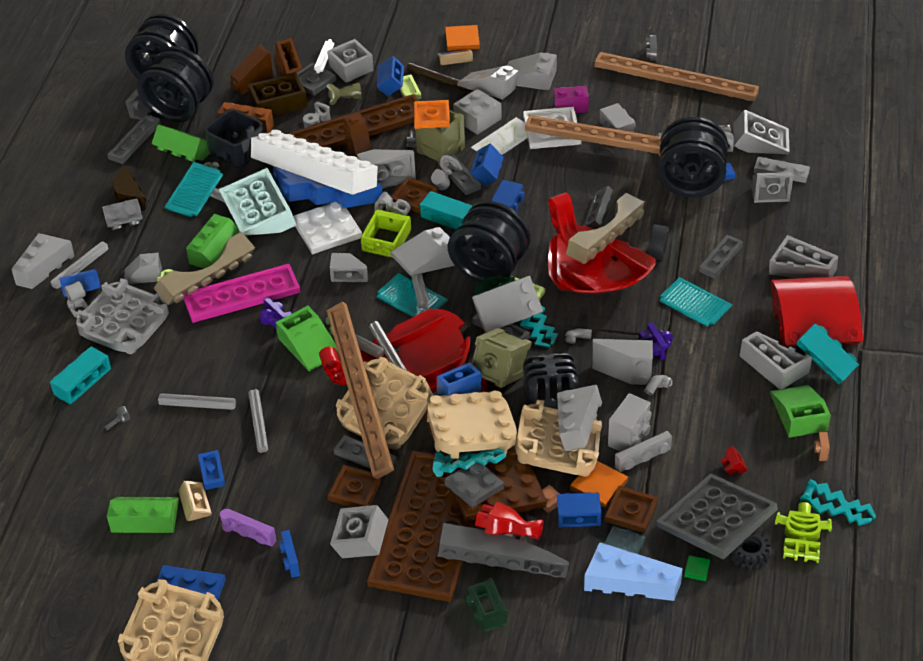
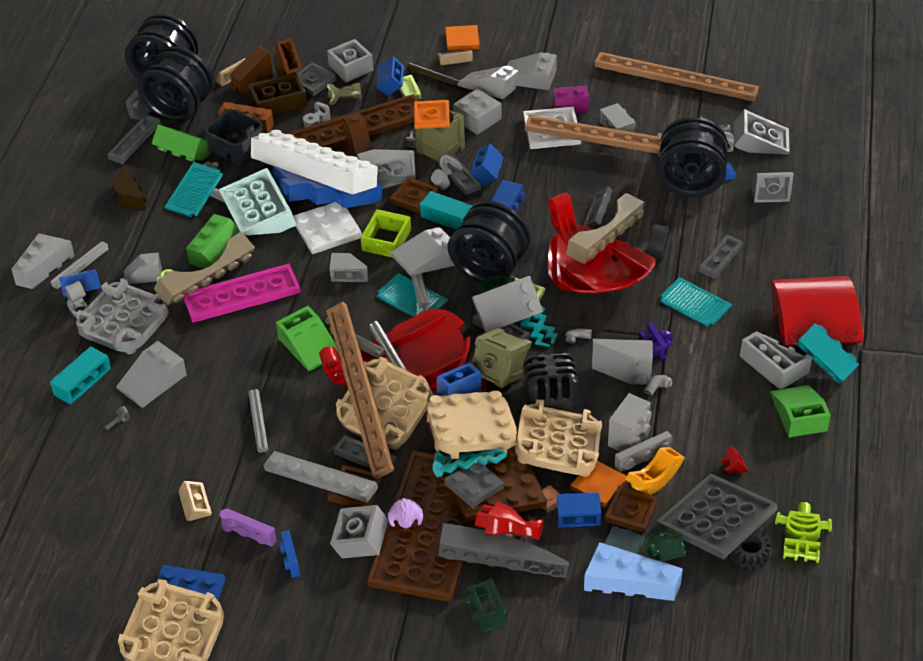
flat silver bracket [102,199,143,230] -> none
bright green slope [107,497,179,533] -> none
light grey axle [158,393,236,410] -> none
blue plate [198,450,226,490] -> none
dark purple hips [260,298,292,330] -> none
white axle [314,39,334,74] -> none
light grey leg [375,192,411,216] -> none
white sticker [471,117,528,155] -> none
light grey wedge [557,385,602,451] -> none
dark grey plate [646,35,657,62] -> none
green tile [684,556,710,581] -> none
light grey plate [754,157,810,183] -> none
light grey wedge [769,235,838,279] -> none
teal piece [800,479,876,526] -> none
nougat plate [814,432,830,461] -> none
none -> light grey slope [116,341,187,408]
none -> tan slope [216,58,246,86]
none -> light grey plate [263,451,378,503]
none -> lavender hair [388,498,423,528]
none -> light orange arch [625,447,685,495]
none -> clear green window [643,528,686,562]

